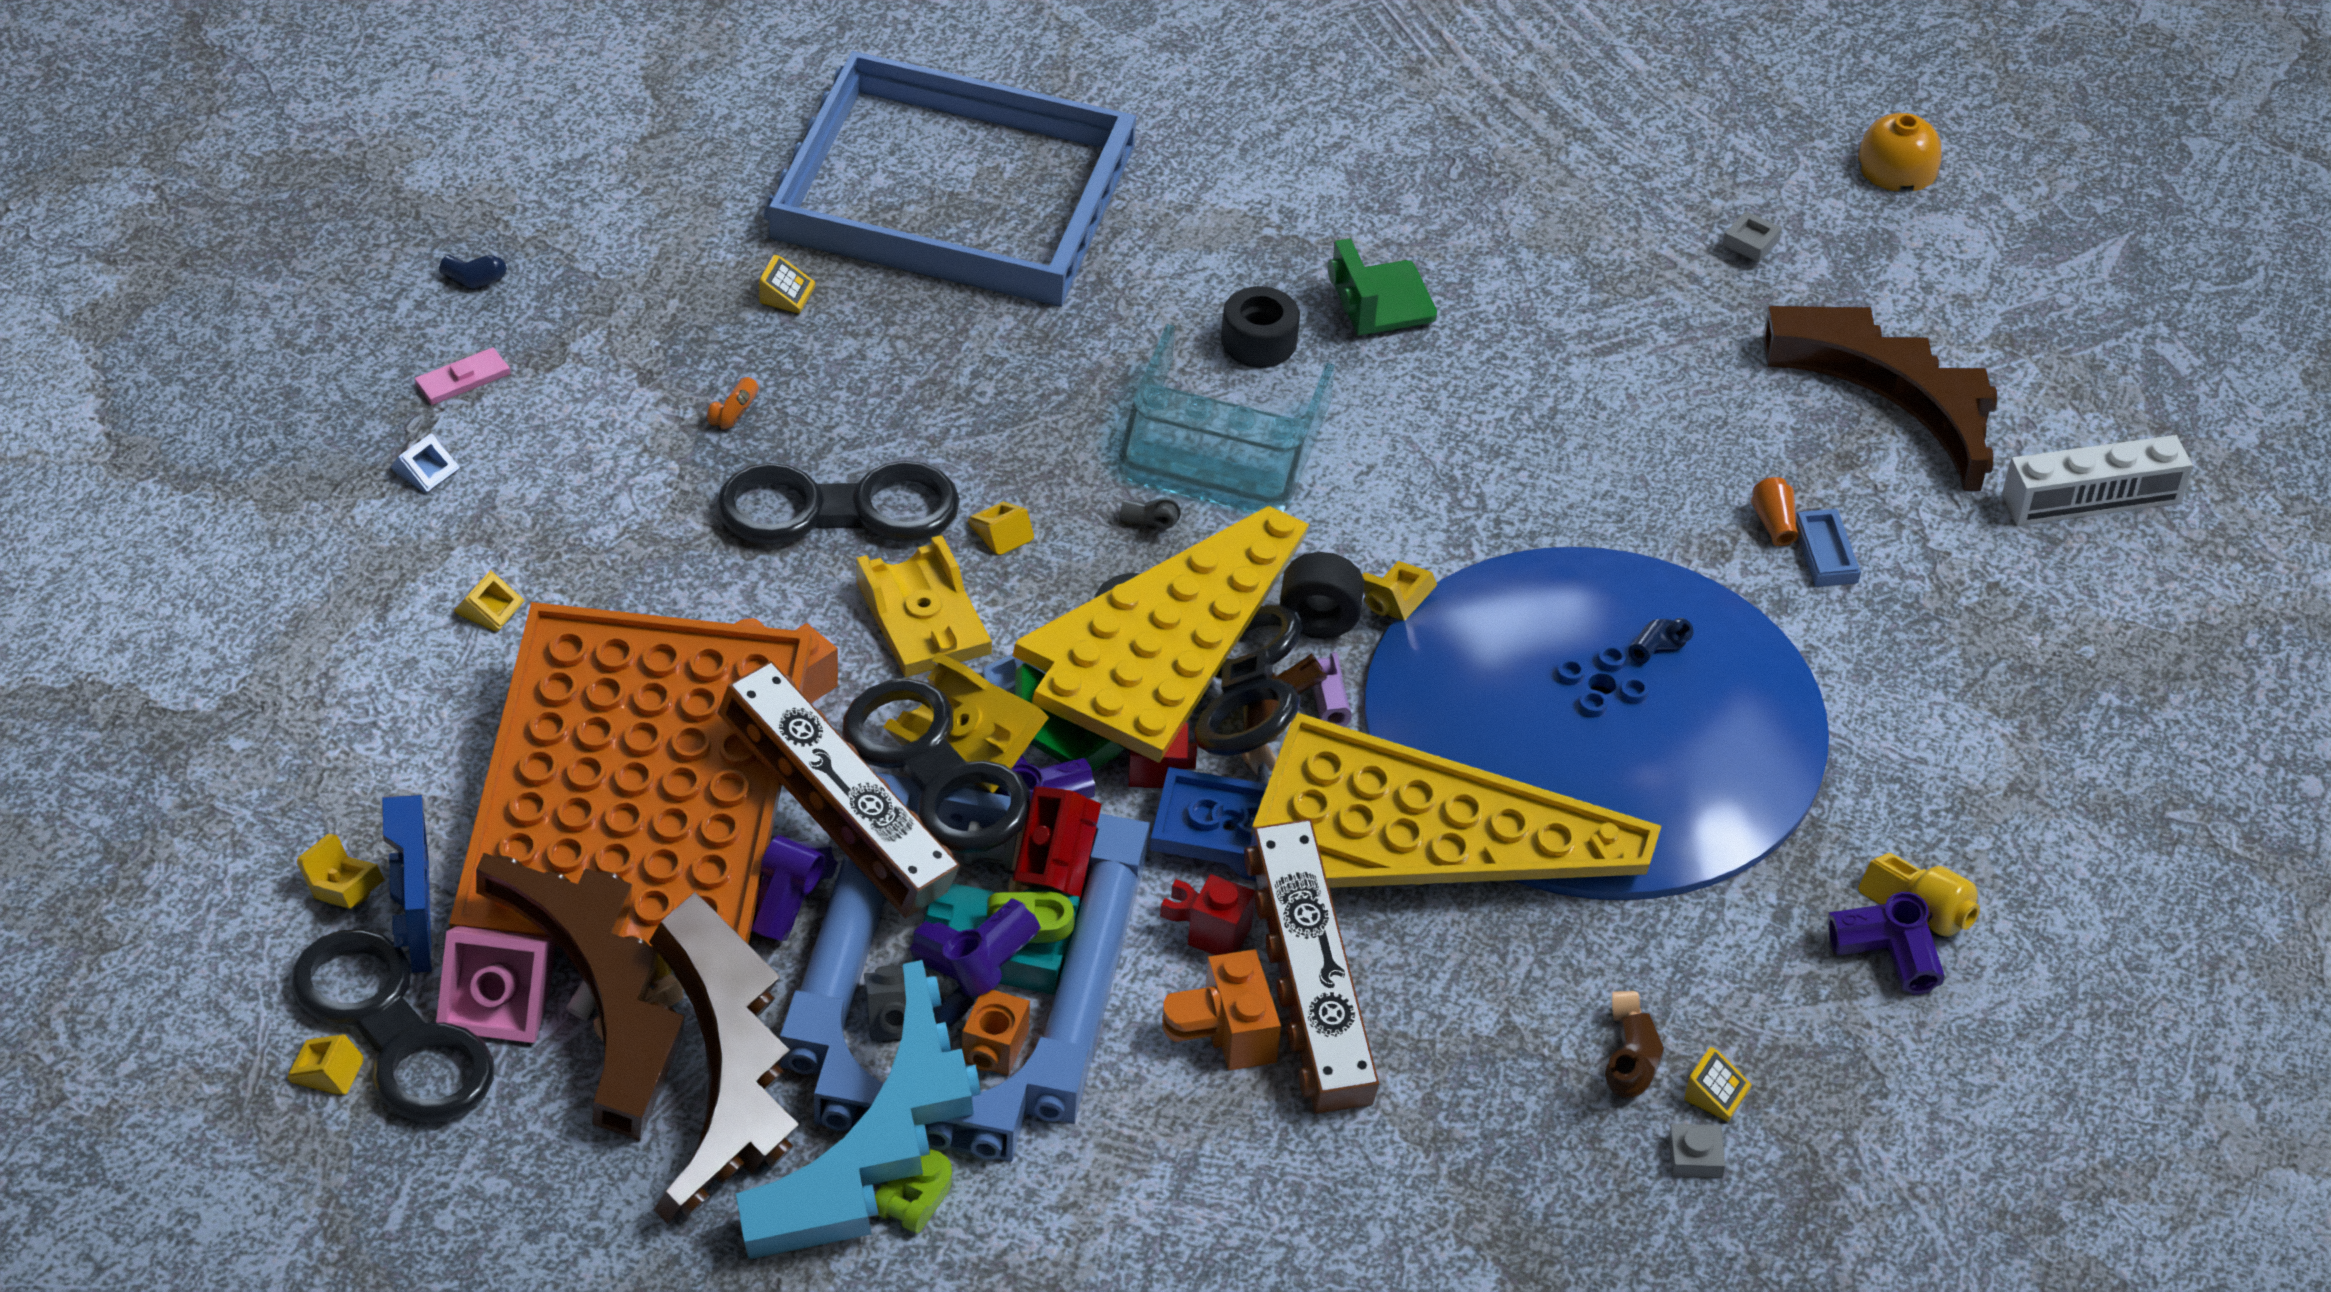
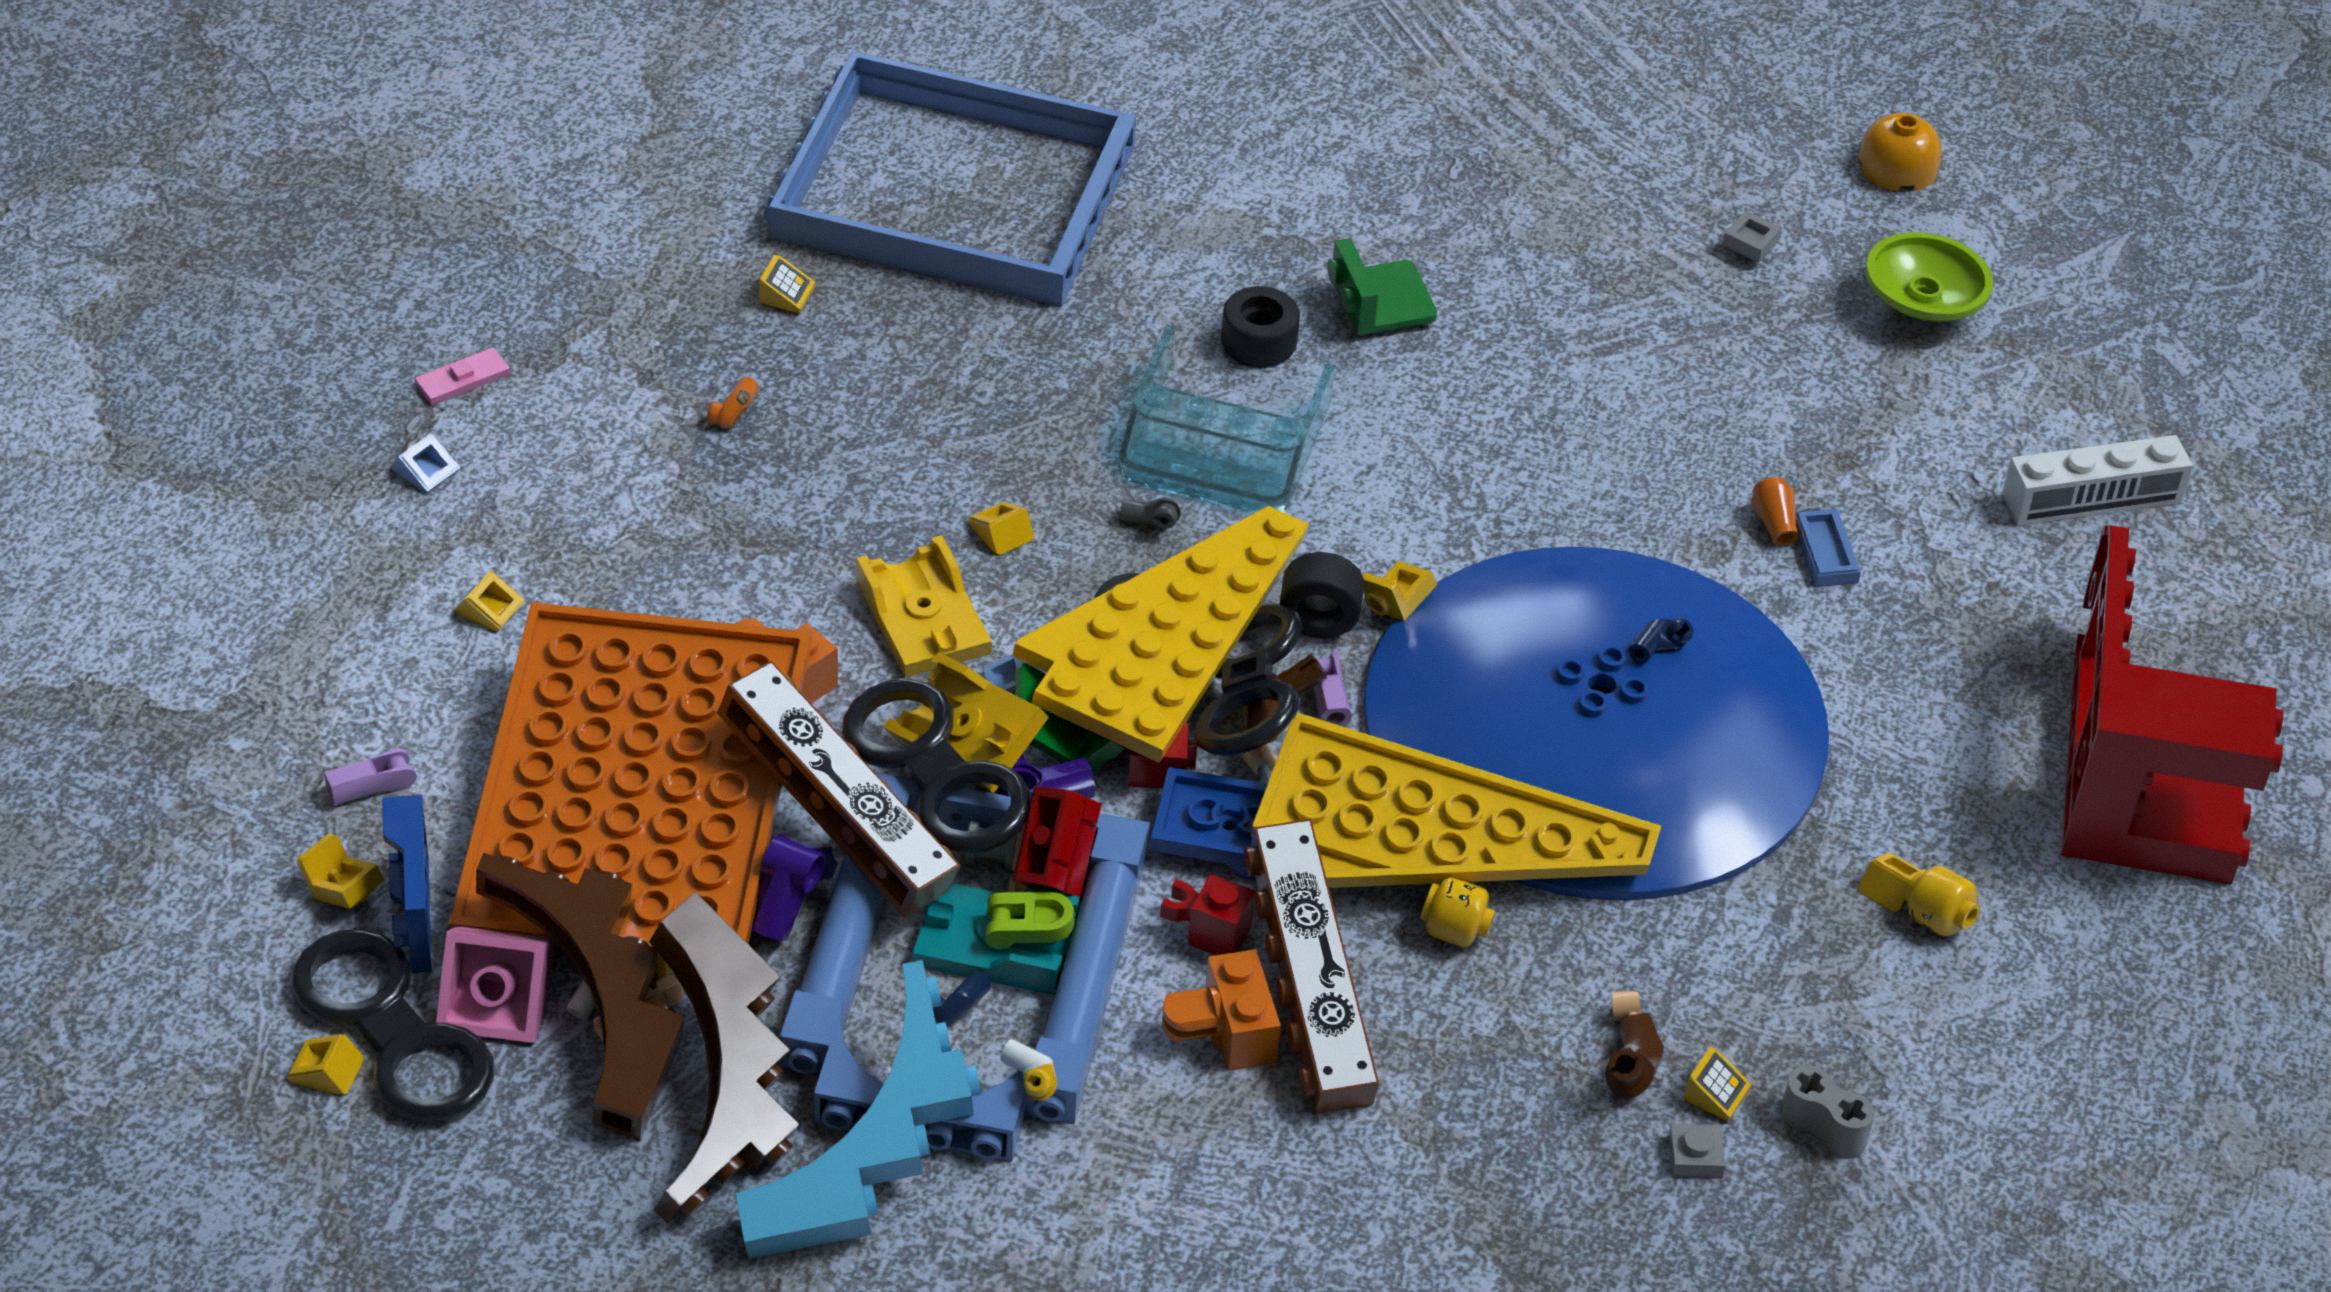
dark blue arm [439,254,507,289] -> none
black bar [716,460,960,545] -> none
dark grey bracket [864,965,906,1040] -> none
lime plate [875,1149,952,1234] -> none
dark purple piece [909,898,1041,996] -> none
orange brick [962,990,1030,1076] -> none
reddish brown arch [1763,306,1997,491] -> none
dark purple piece [1827,892,1945,996] -> none
none -> lavender bar [324,748,417,806]
none -> arm [1000,1039,1058,1101]
none -> yellow head [1420,877,1496,948]
none -> light grey axle [1781,1065,1875,1159]
none -> lime dish [1865,232,1993,322]
none -> red bracket [2061,525,2284,885]

